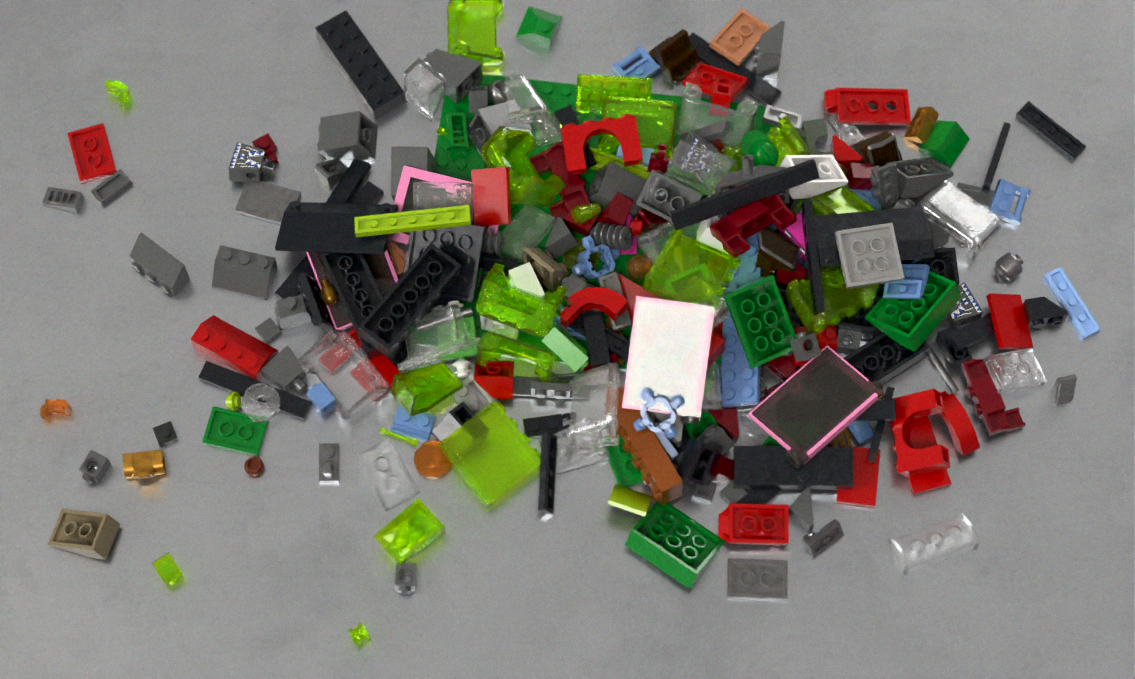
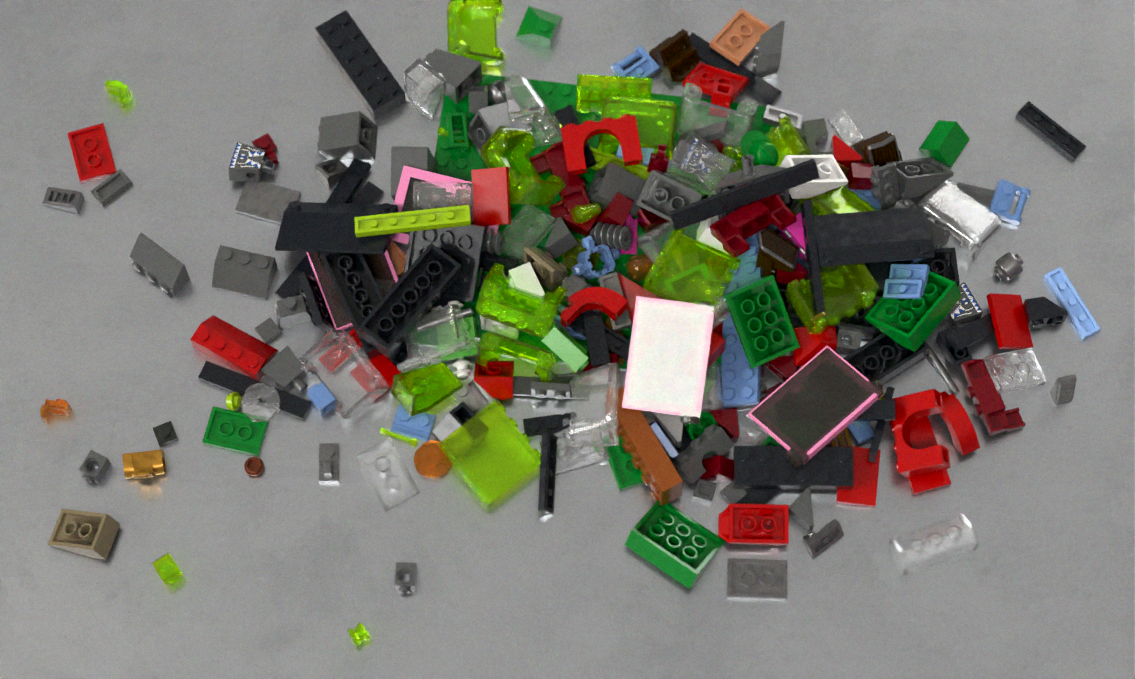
pearl gold cylinder [320,279,338,306] -> none
clear neon green slope [373,498,446,566] -> none
lime slope [608,484,652,516] -> none
red plate [630,216,644,237] -> none
medium blue piece [633,388,684,439] -> none
black slope [677,437,723,486] -> none
dark grey brick [790,331,822,362] -> none
red hinge [823,87,911,126] -> none
light grey plate [835,223,904,289] -> none
pearl gold slope [904,106,939,144] -> none
black tile [981,122,1011,193] -> none

